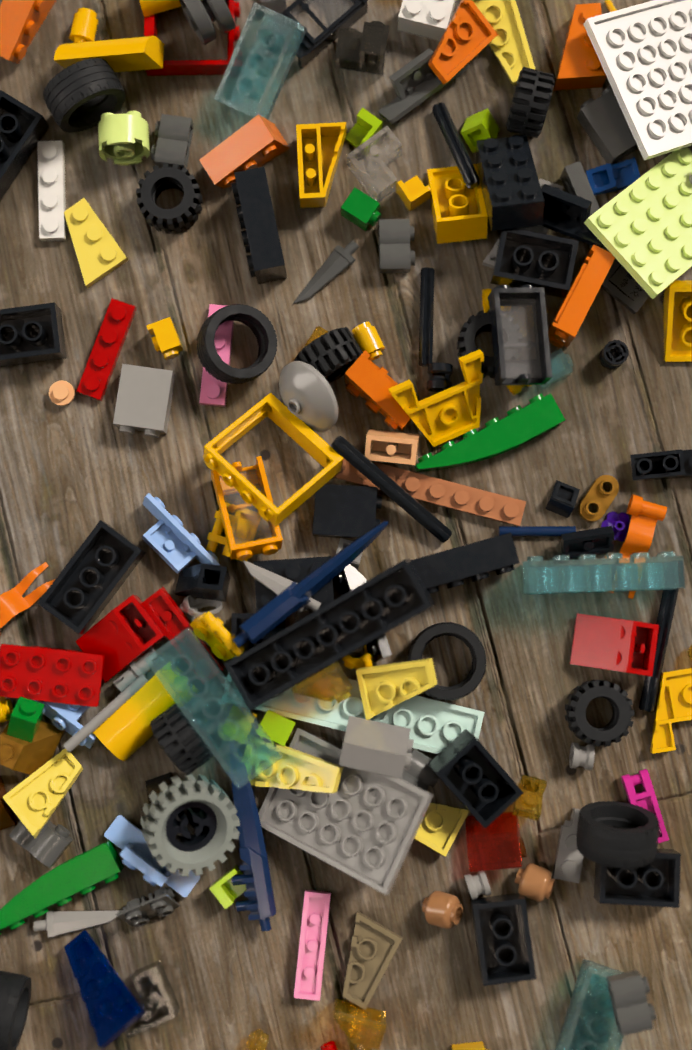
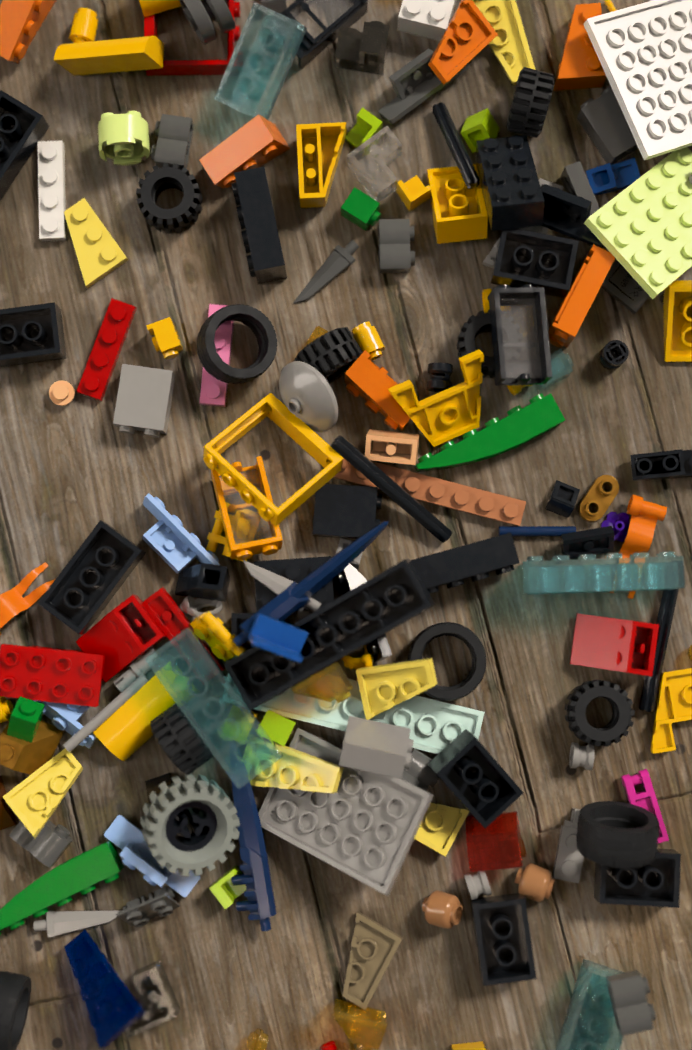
black tyre [43,58,126,133] -> none
bright pink plate [294,890,331,1001] -> none
black axle [419,267,434,367] -> none
clear yellow bracket [513,775,547,821] -> none
none -> blue panel [248,612,308,663]

